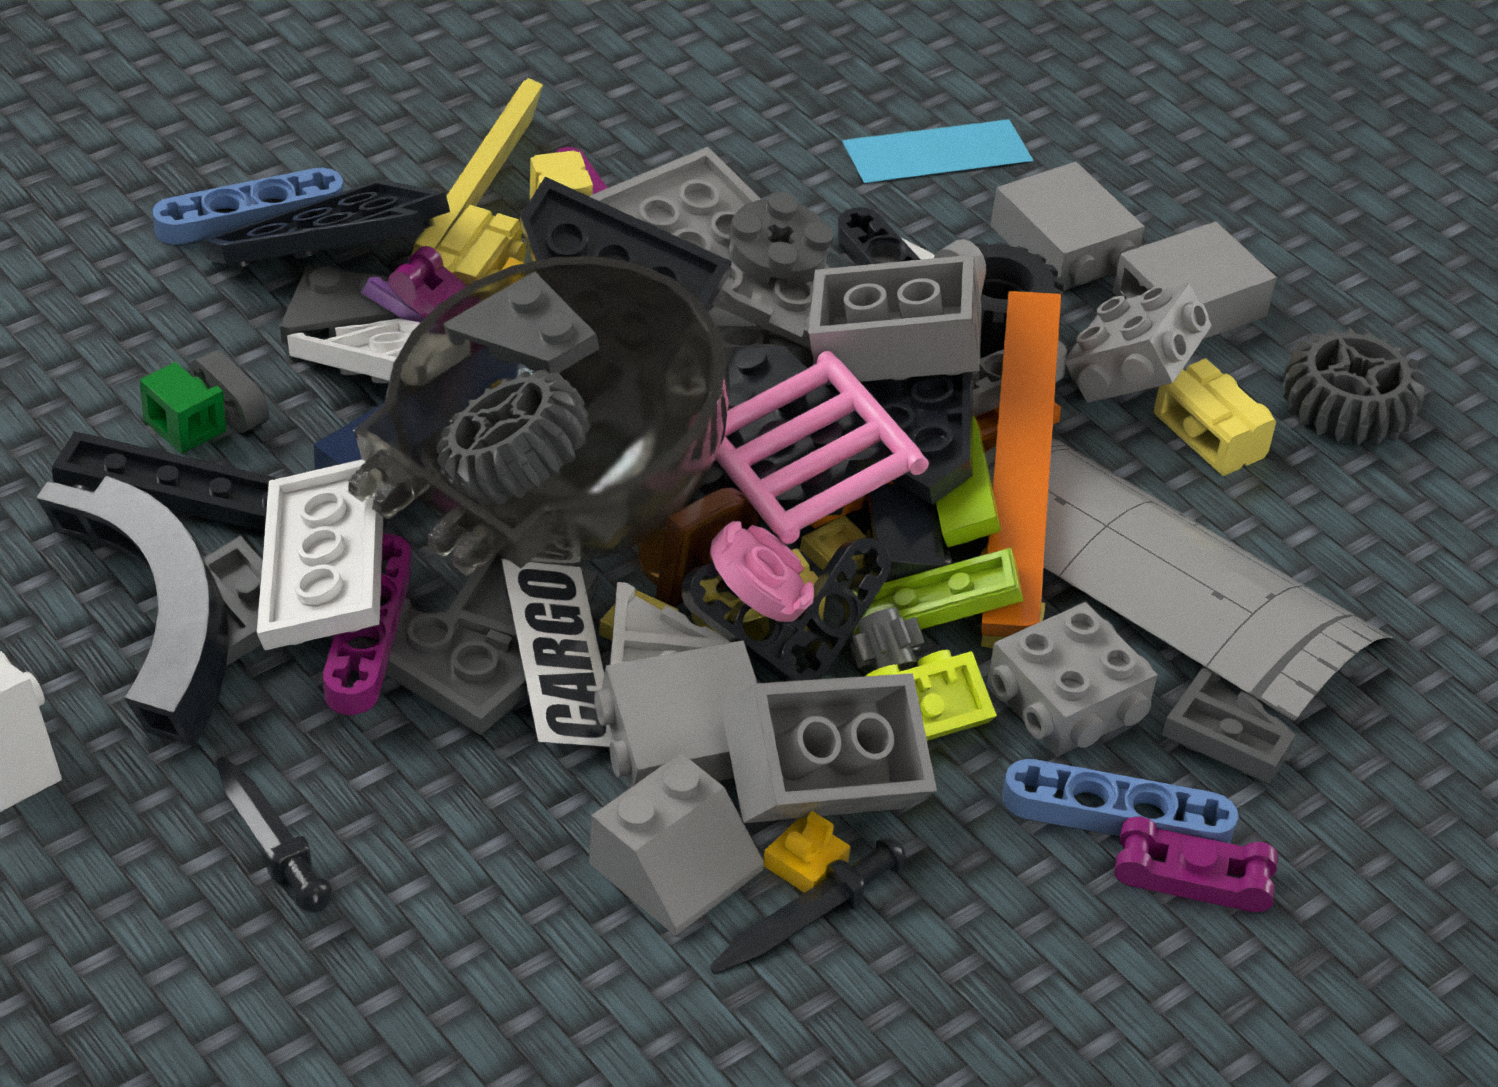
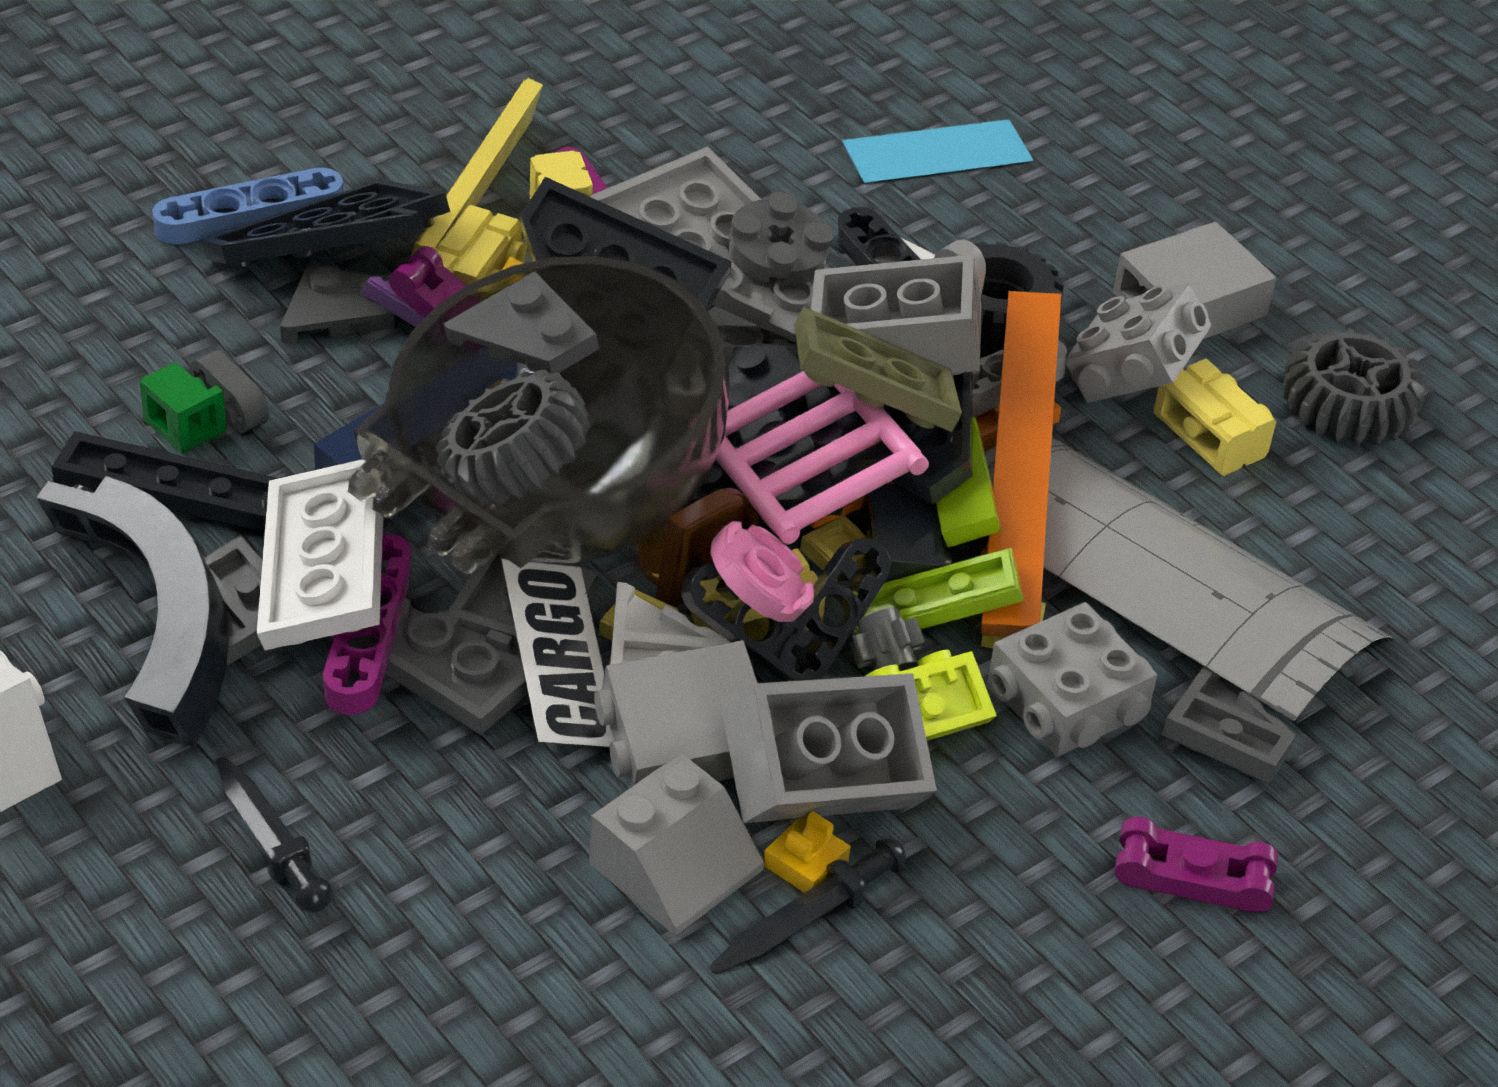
white wing [287,318,467,386] -> none
light grey brick [990,162,1145,291] -> none
medium blue beam [1002,759,1239,844] -> none
none -> olive plate [794,307,962,432]

